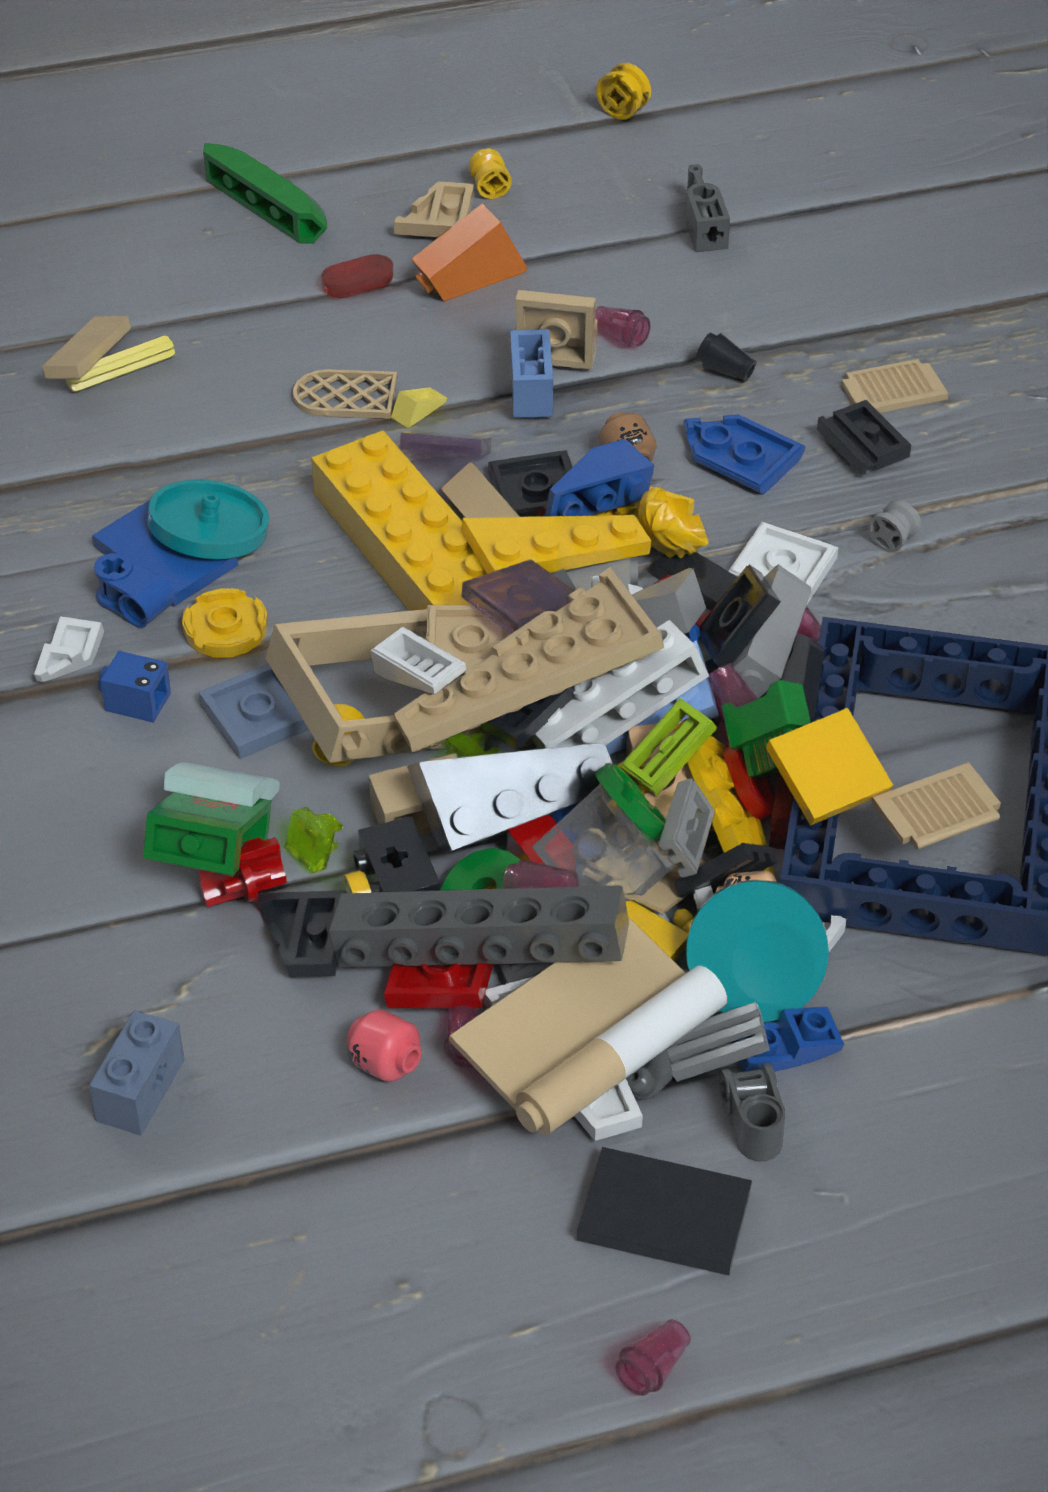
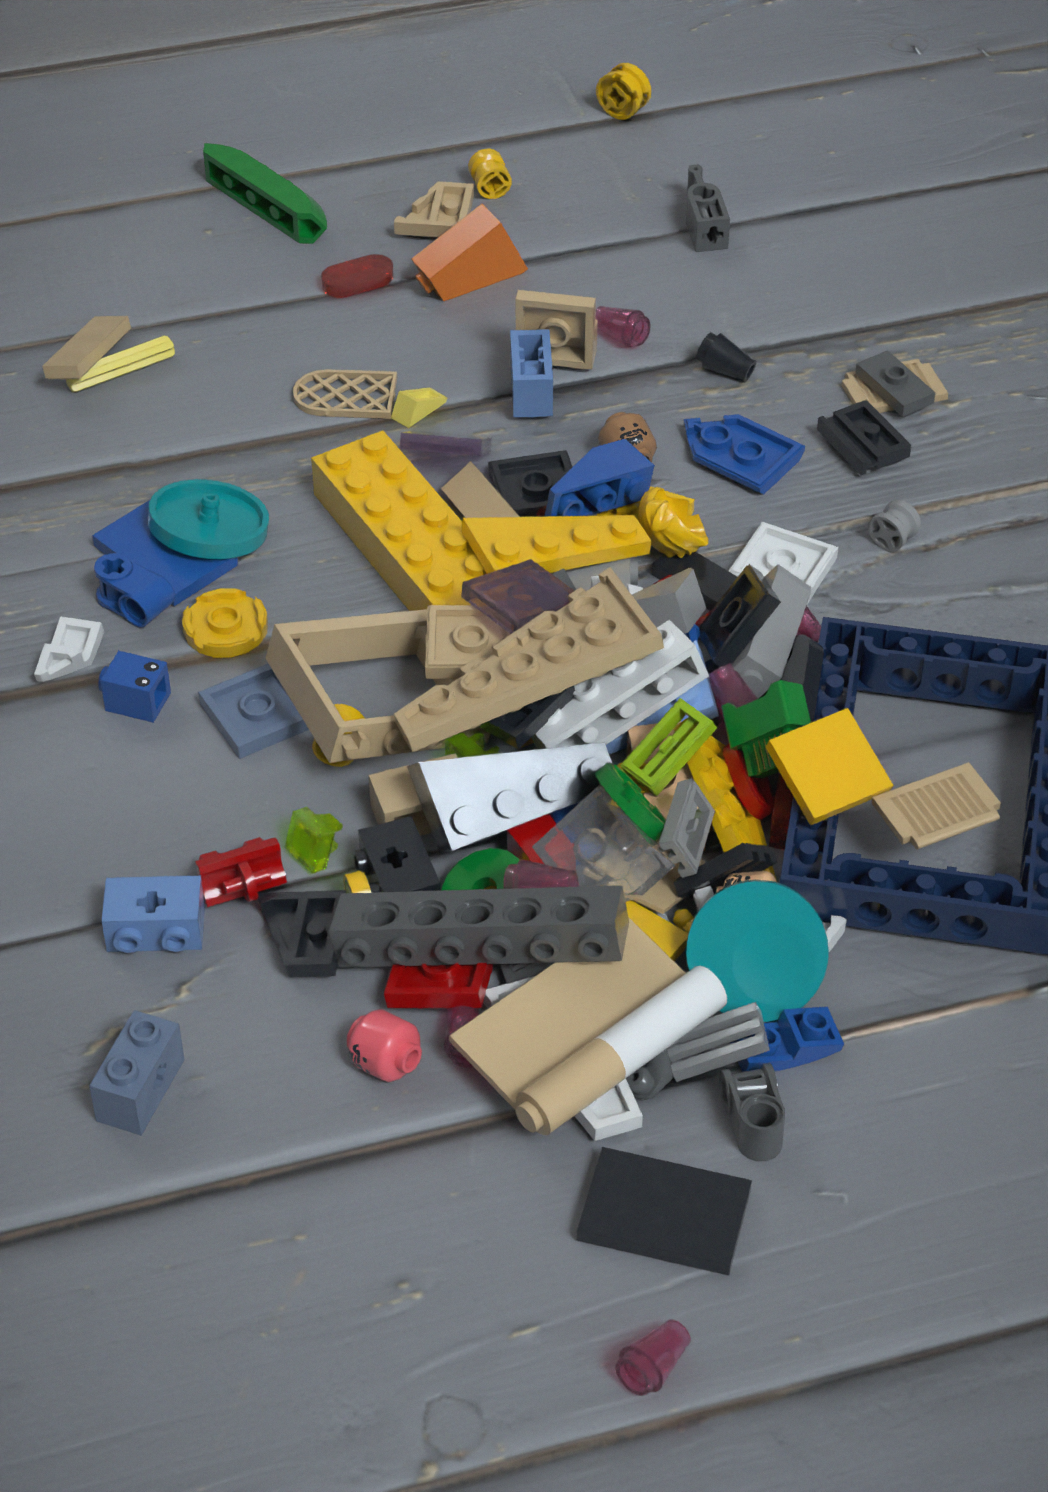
green panel [143,792,272,876] -> none
light aqua slope [164,762,280,807] -> none
white slope [370,627,467,694] -> none
none -> medium blue brick [102,875,205,953]
none -> dark grey plate [855,350,936,417]

